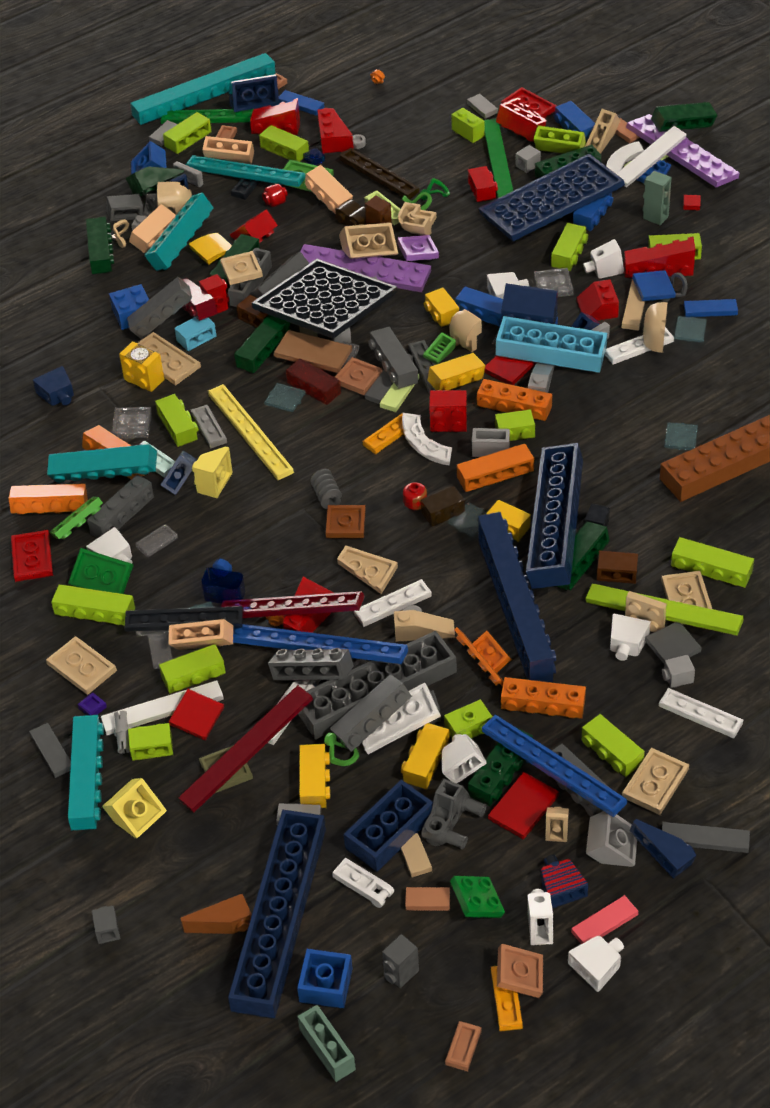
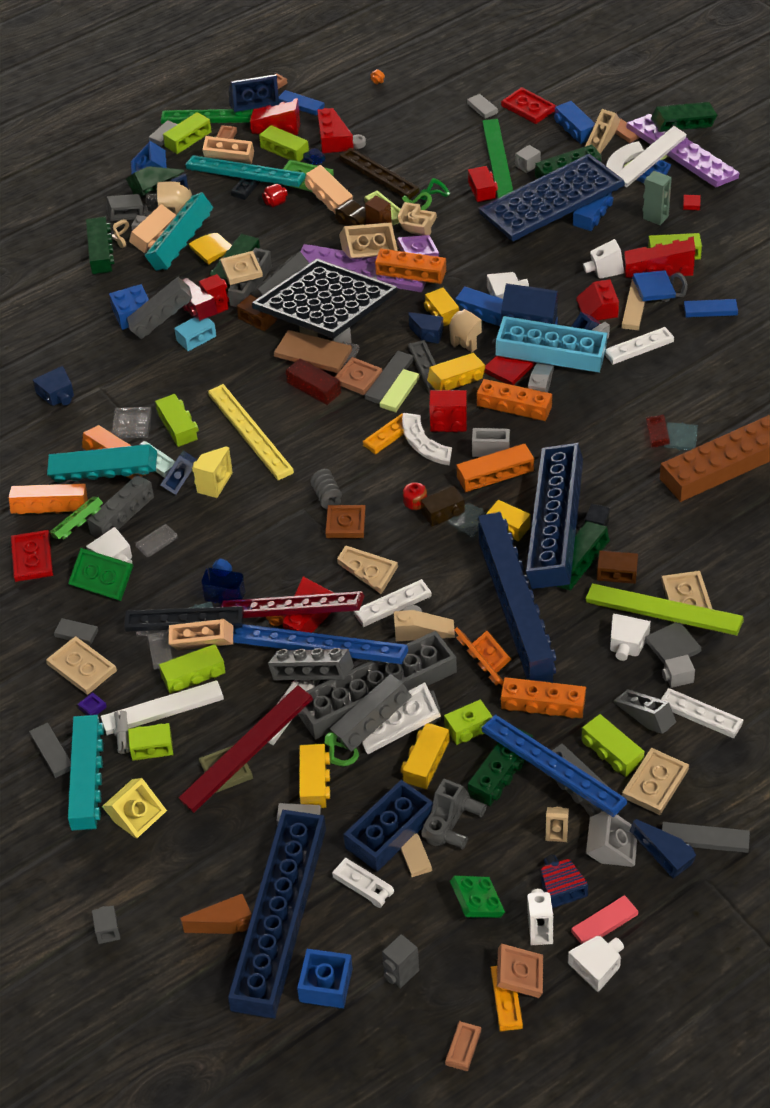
lime brick [51,584,135,625] -> none
yellow brick [119,341,165,392] -> none
teal brick [131,53,276,125] -> none
tan tile [137,332,201,385] -> none
red tile [169,689,224,741] -> none
light grey tile [173,161,203,187] -> none
light grey tile [191,405,227,449] -> none
red slope [230,209,278,243] -> none
dark green brick [234,315,291,373] -> none
clear light blue piece [265,383,305,412] -> none
sand green brick [298,1005,356,1082] -> none
dark grey brick [368,327,418,389] -> none
nougat tile [406,887,450,911] -> none
bright green slope [423,332,456,364] -> none
white torso [442,734,487,784] -> none
lime brick [451,108,485,143] -> none
red tile [488,772,559,840] -> none
lime brick [495,409,535,441] -> none
red wedge [496,98,546,142] -> none
lime brick [534,126,586,154] -> none
clear plate [534,268,573,297] -> none
lime brick [551,223,588,271] -> none
tan plate [625,591,667,632] -> none
tan brick [643,302,668,353] -> none
lime brick [671,537,754,588] -> none
clear light blue piece [674,316,707,342] -> none
none -> dark grey tile [54,618,99,645]
none -> orange brick [375,248,446,284]
none -> dark blue slope [409,312,444,344]
none -> dark grey slope [614,689,676,734]
none -> clear red tile [646,415,670,447]

